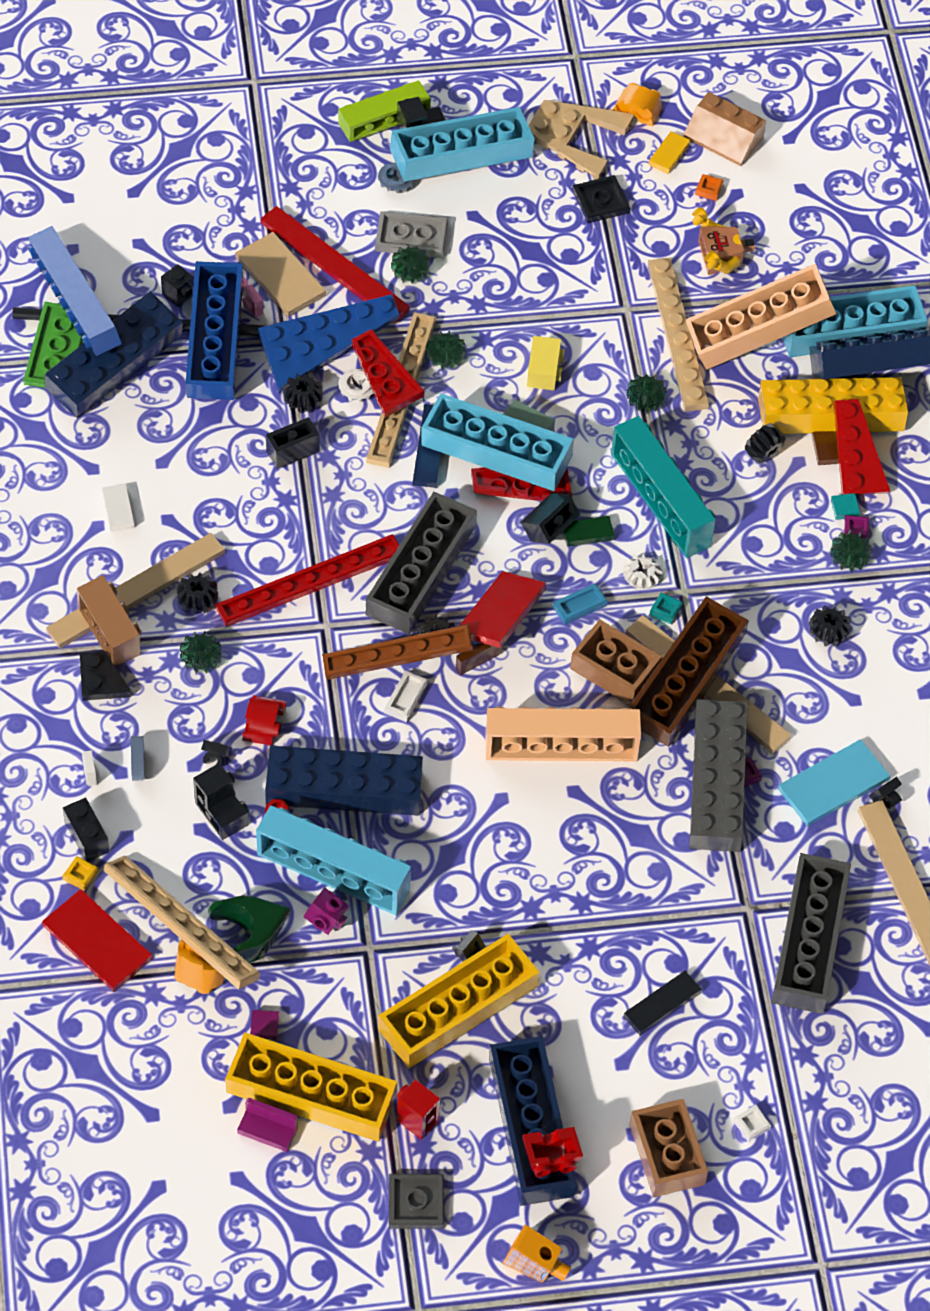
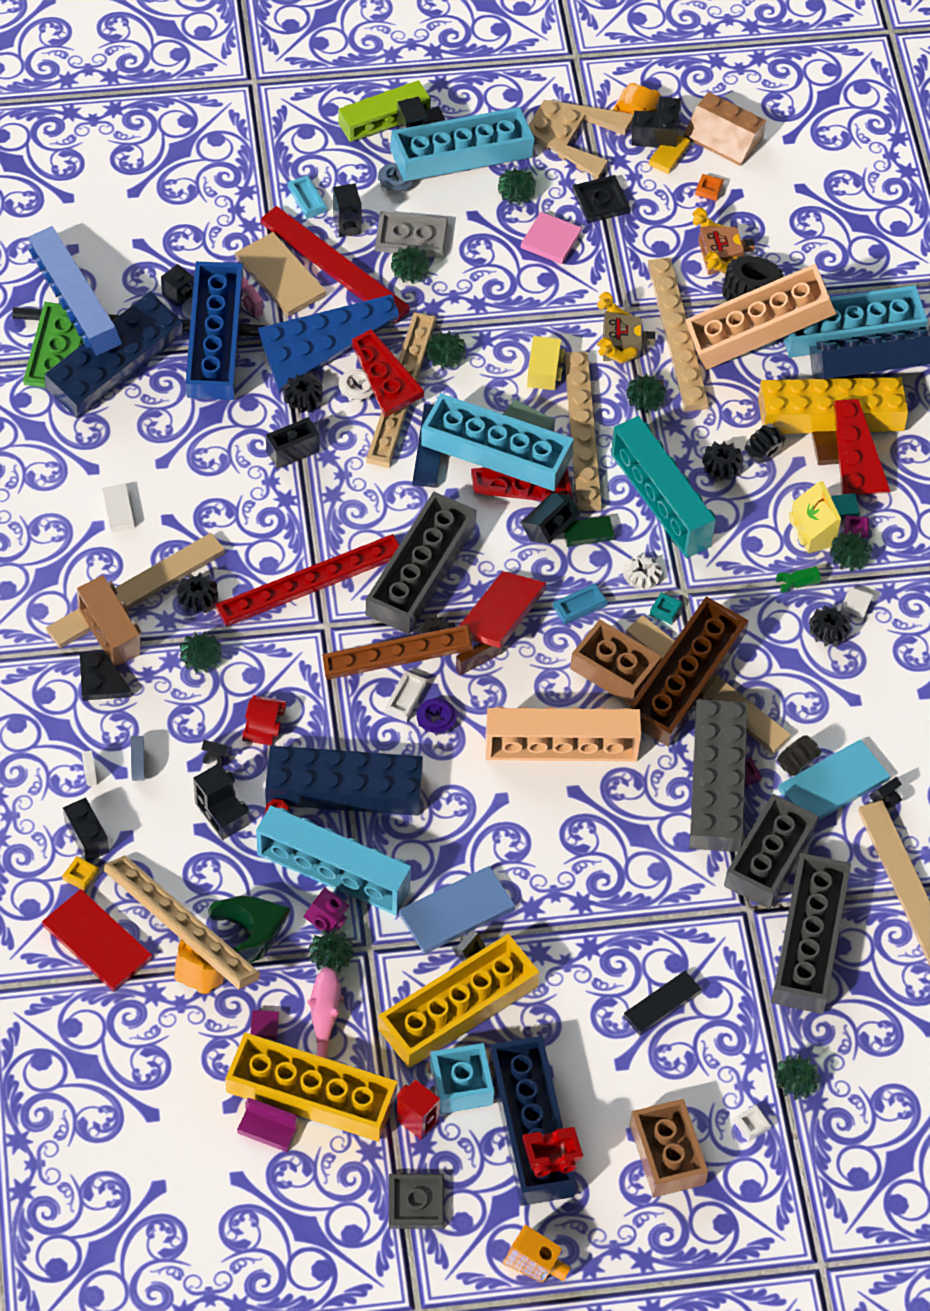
none -> medium azure tile [287,175,327,219]
none -> bright pink piece [307,967,344,1058]
none -> clear green gear [309,928,354,973]
none -> black brick [333,183,362,237]
none -> medium blue tile [398,866,515,955]
none -> dark purple gear [416,698,457,736]
none -> medium azure brick [430,1043,494,1114]
none -> clear green gear [498,167,536,205]
none -> bright pink tile [521,212,582,264]
none -> tan plate [564,352,601,511]
none -> torso [597,292,656,364]
none -> black brick [632,97,681,148]
none -> black gear [702,440,743,481]
none -> black tyre [722,255,784,301]
none -> dark grey brick [724,794,819,909]
none -> clear green gear [774,1053,820,1100]
none -> green bar [776,566,821,593]
none -> clear smoke gear [777,735,821,776]
none -> light yellow slope [789,481,841,553]
none -> white tile [841,587,873,618]

